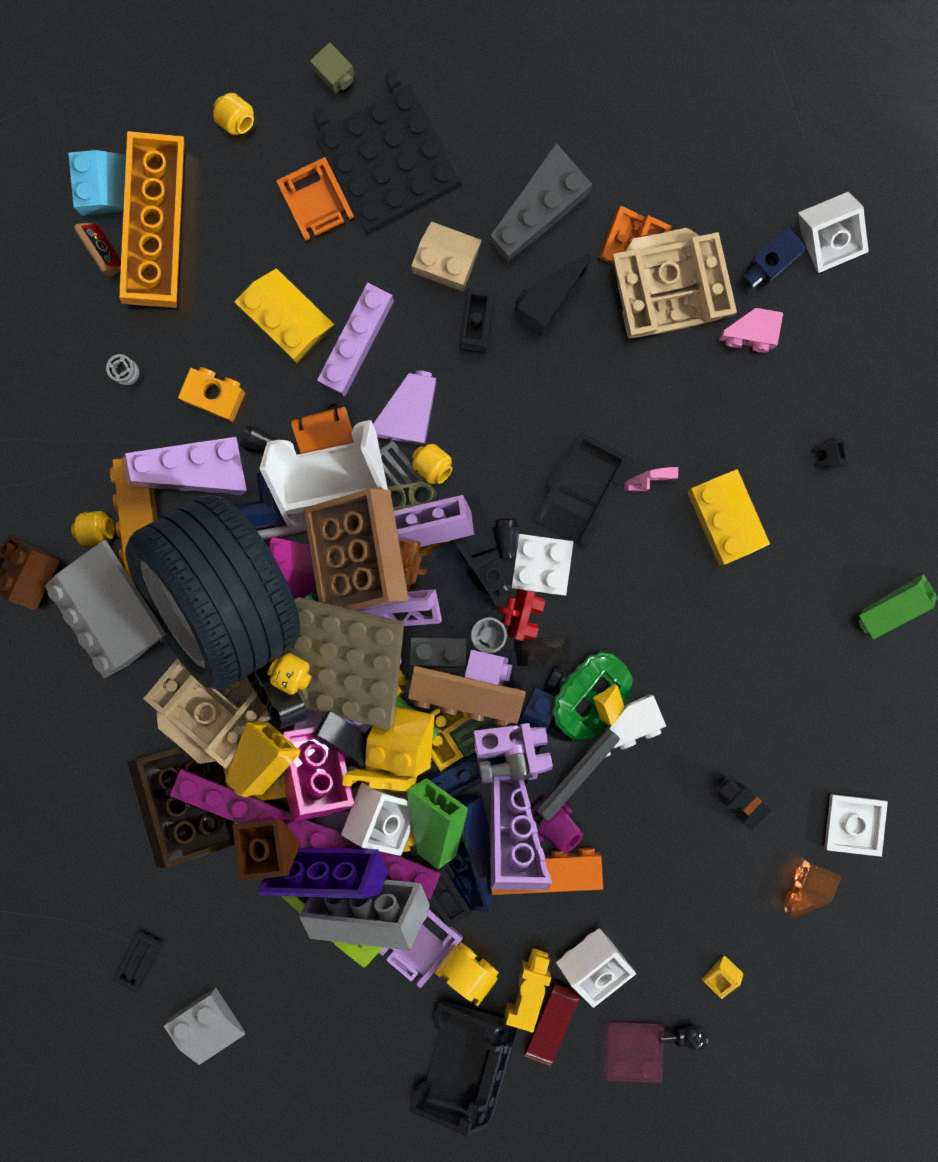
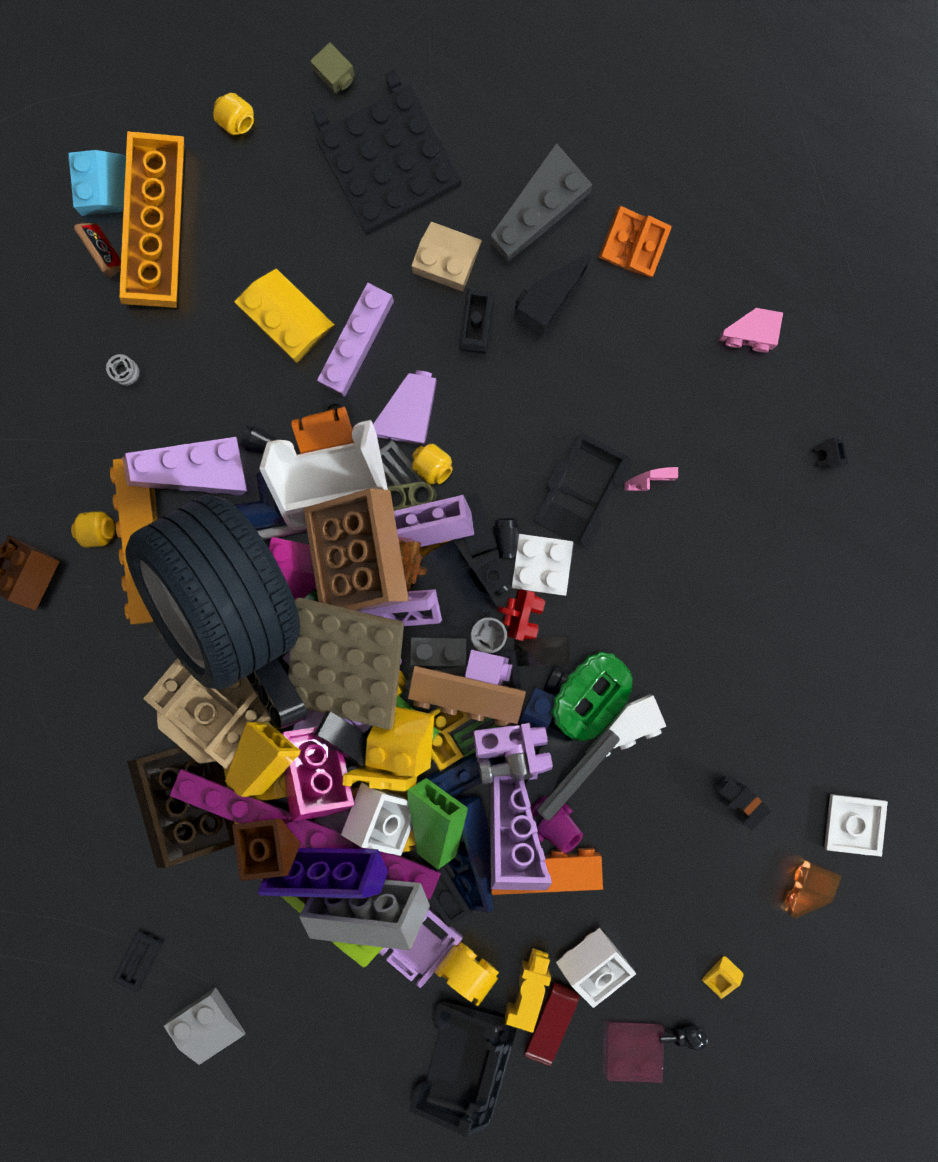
light grey slope [45,540,166,678] -> none
light orange brick [178,367,245,423] -> none
yellow head [267,653,312,695] -> none
orange container [276,157,354,241] -> none
yellow slope [593,684,625,726] -> none
tan slope [612,228,737,338] -> none
yellow slope [687,469,770,566] -> none
dark blue torso [743,226,807,287] -> none
white slope [798,192,869,273] -> none
bright green slope [859,574,938,639] -> none

